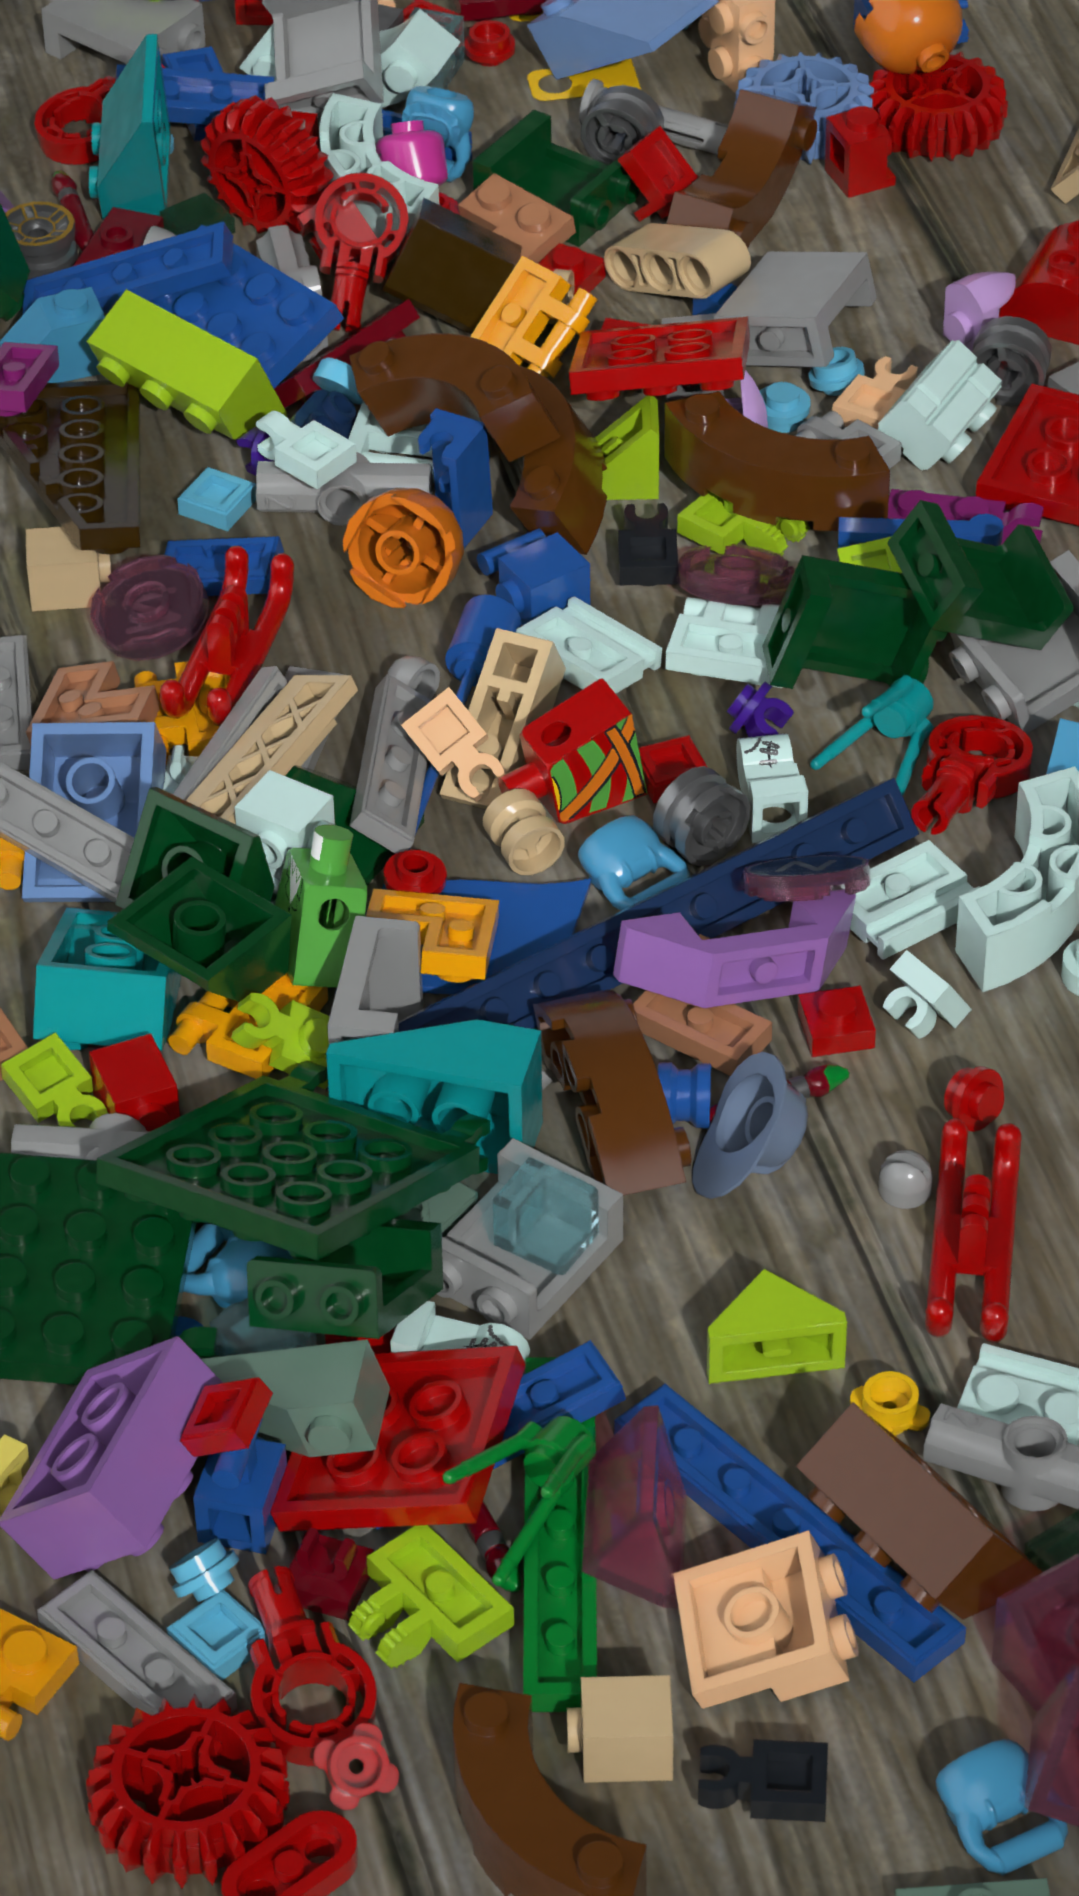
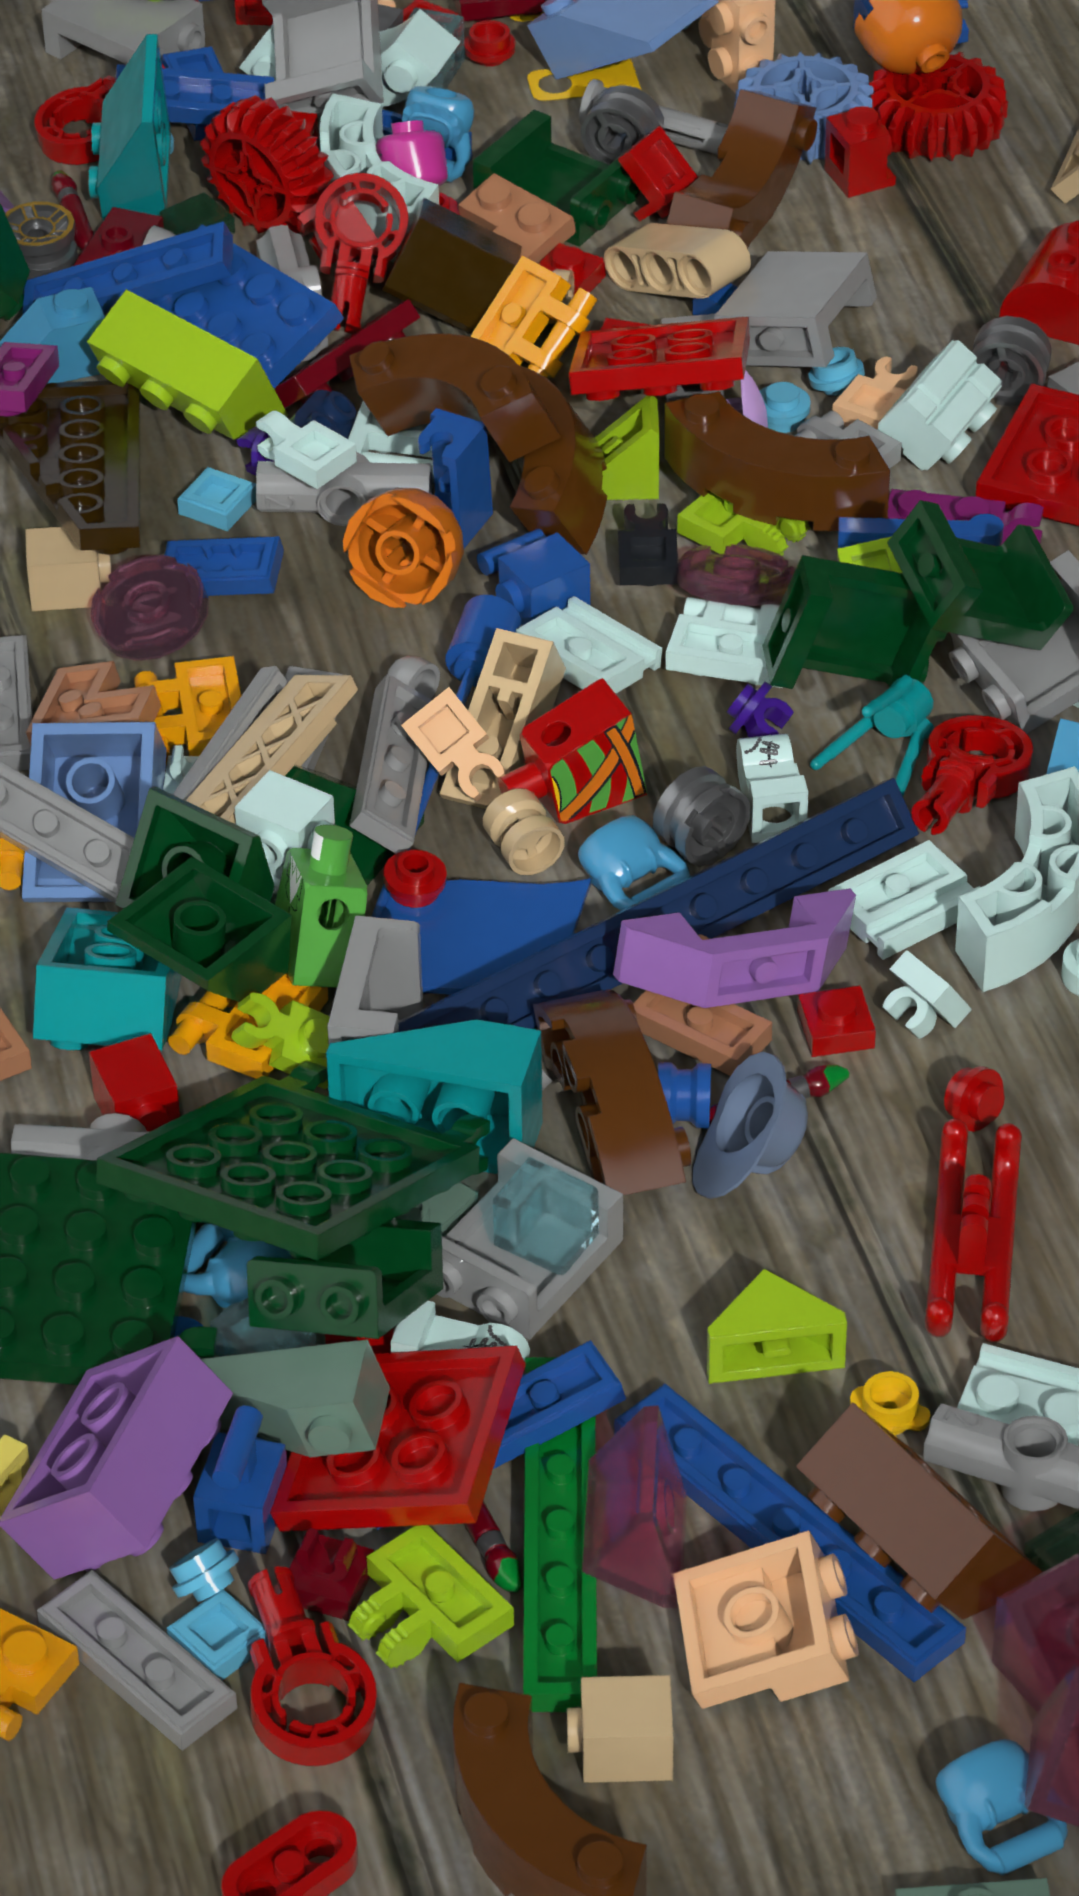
lime plate [1,1032,107,1127] -> none
red gear [86,1693,290,1889] -> none
red piece [160,546,294,727] -> none
red tile [180,1377,273,1457] -> none
medium azure tile [312,358,364,404] -> none
red plate [313,1723,399,1810] -> none
light orange plate [366,889,500,983] -> none
green plant [443,1416,596,1586] -> none
red tile [639,735,707,804] -> none
black plate [698,1739,828,1822] -> none
clear pink tile [743,855,871,901] -> none
light grey hinge [878,1150,933,1209] -> none
lavender plate [943,272,1016,352] -> none

